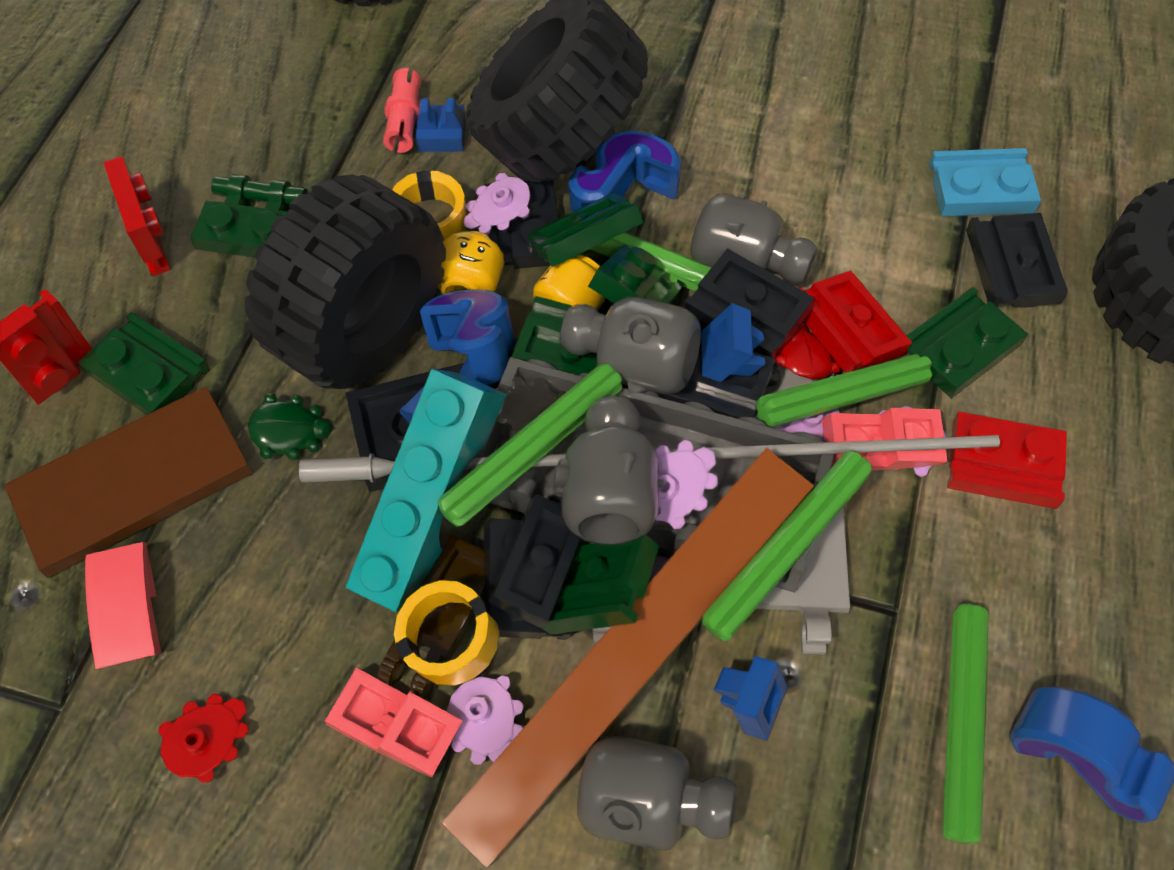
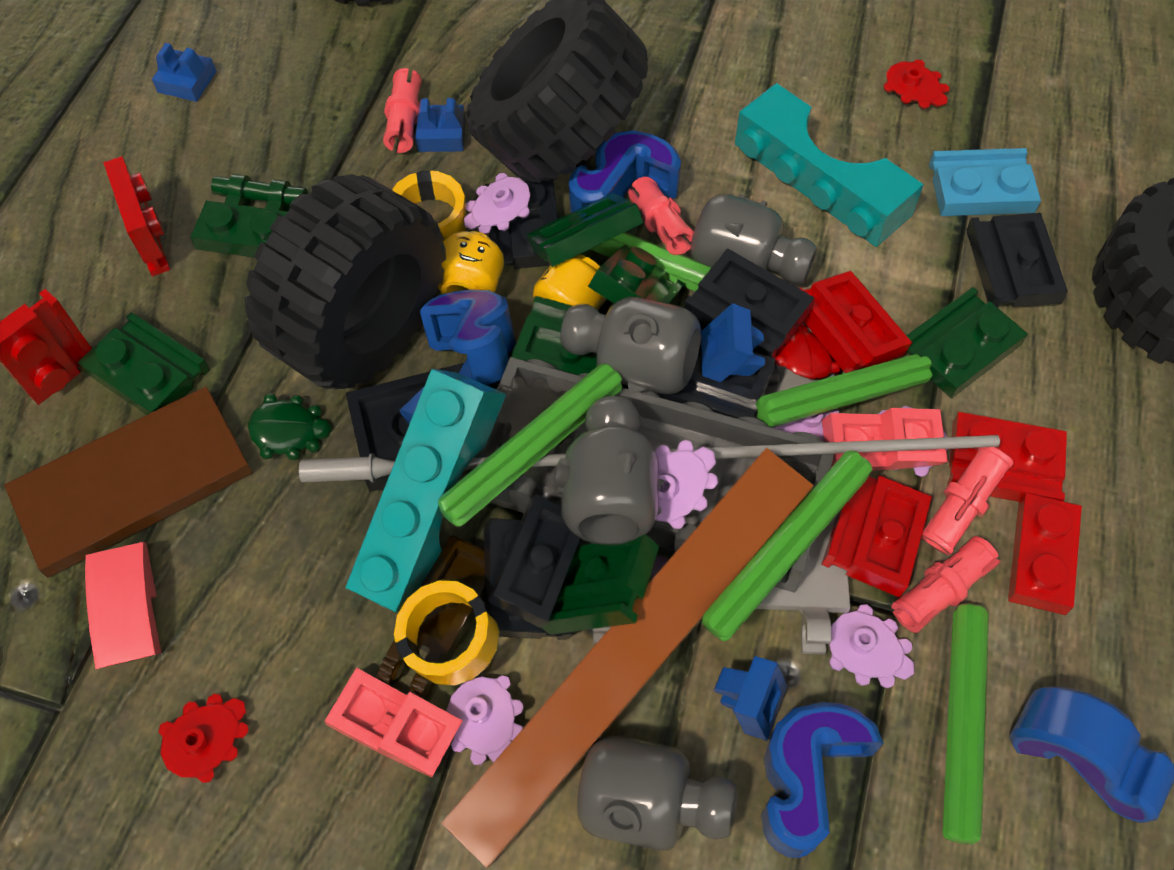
none -> blue tile [152,43,217,102]
none -> coral pin [628,177,694,255]
none -> teal arch [735,83,924,248]
none -> blue animal [761,702,884,858]
none -> red plate [821,475,932,598]
none -> lavender piece [829,604,914,689]
none -> red piece [883,59,950,109]
none -> coral pin [891,536,1000,633]
none -> coral pin [921,447,1014,555]
none -> red plate [1008,493,1082,615]

